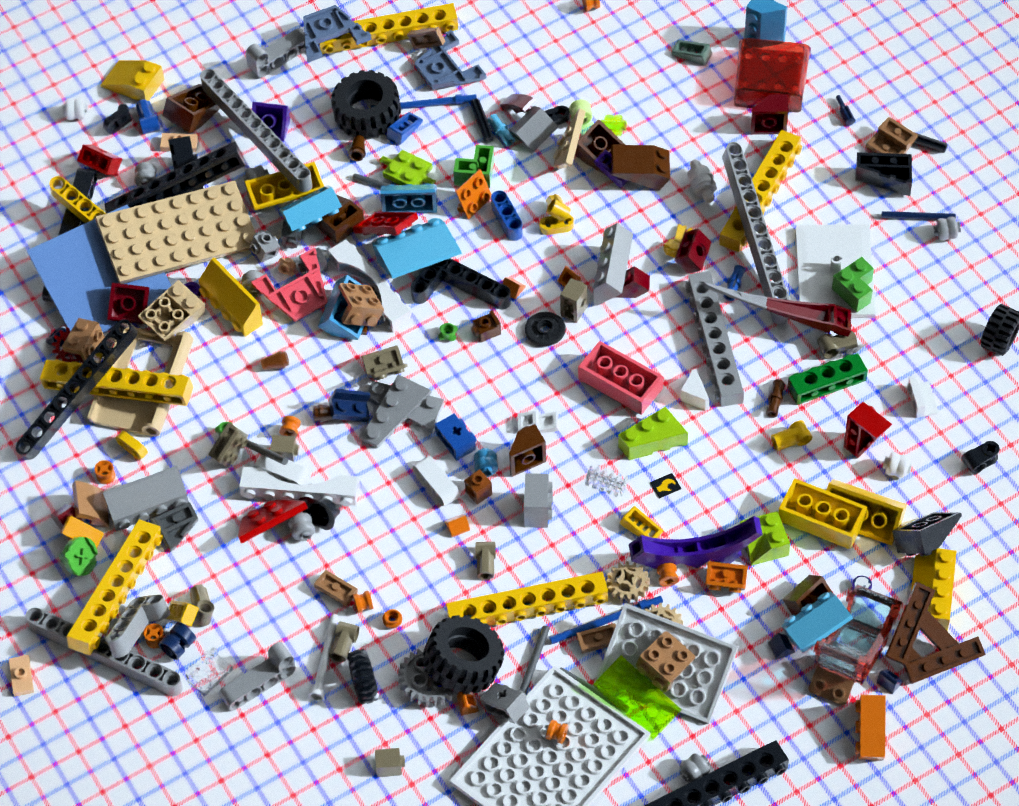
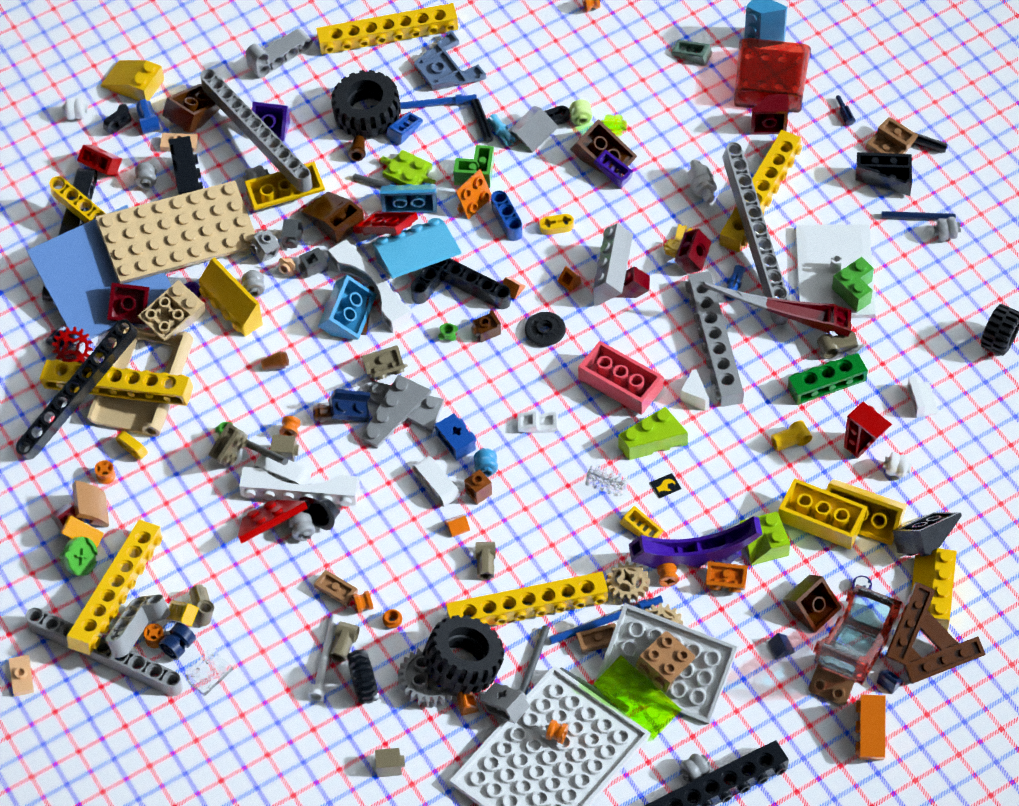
medium nougat bracket [62,318,105,363] -> none
light grey slope [103,465,189,531] -> none
black brick [104,141,245,214] -> none
dark grey wing [154,502,199,552] -> none
light grey beam [218,642,296,711] -> none
coral wing [251,248,327,322] -> none
medium azure slope [279,185,342,233] -> none
sand blue wing [303,5,372,63] -> none
medium nougat bracket [339,283,384,327] -> none
medium nougat plate [407,27,446,49] -> none
slope [499,93,536,114] -> none
reddish brown slope [509,424,546,477] -> none
light grey brick [524,473,553,528] -> none
yellow piece [546,194,571,222] -> none
tan wing [553,108,586,170] -> none
dark tan brick [560,278,588,323] -> none
reddish brown slope [611,144,670,191] -> none
reddish brown pin [766,379,785,418] -> none
medium azure slope [781,592,853,653] -> none
black piece [961,441,1000,475] -> none

